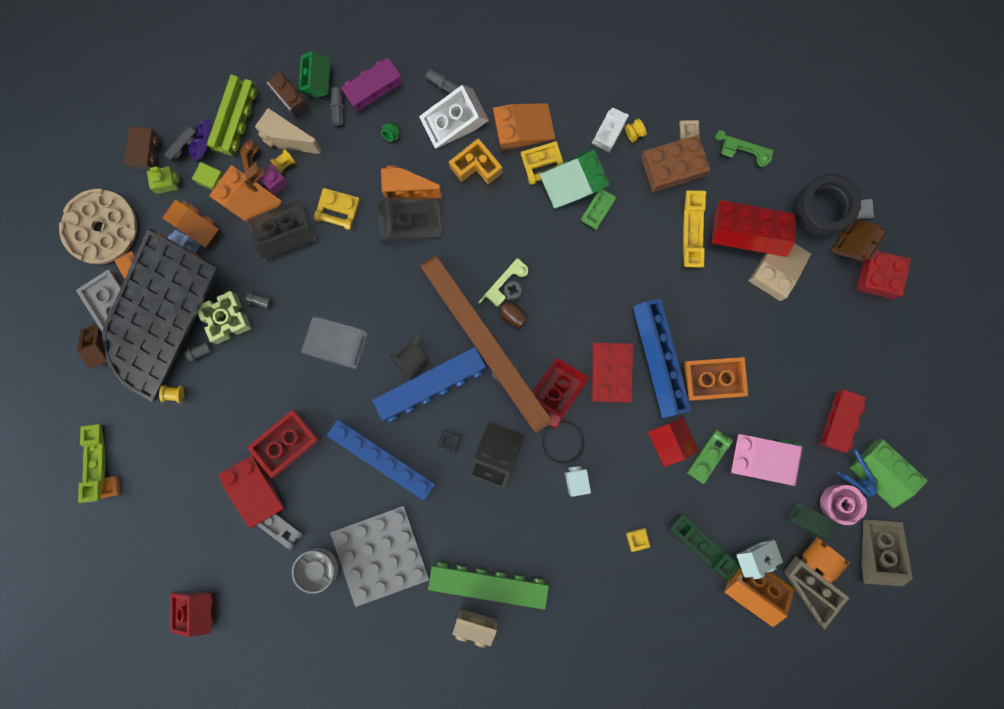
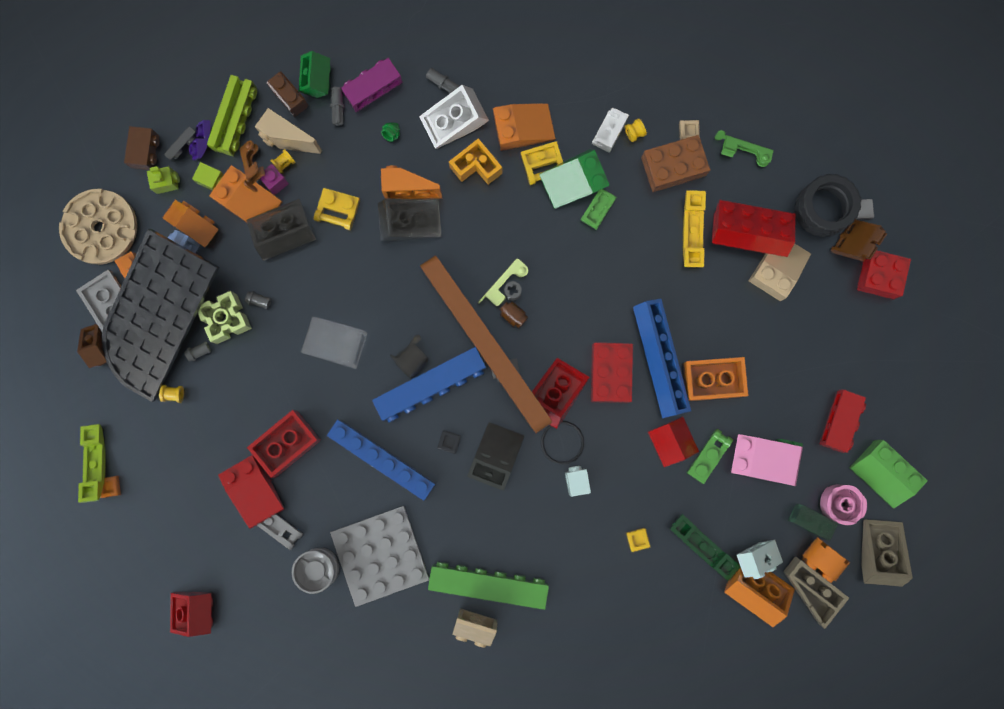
blue plant [837,449,878,498] -> none

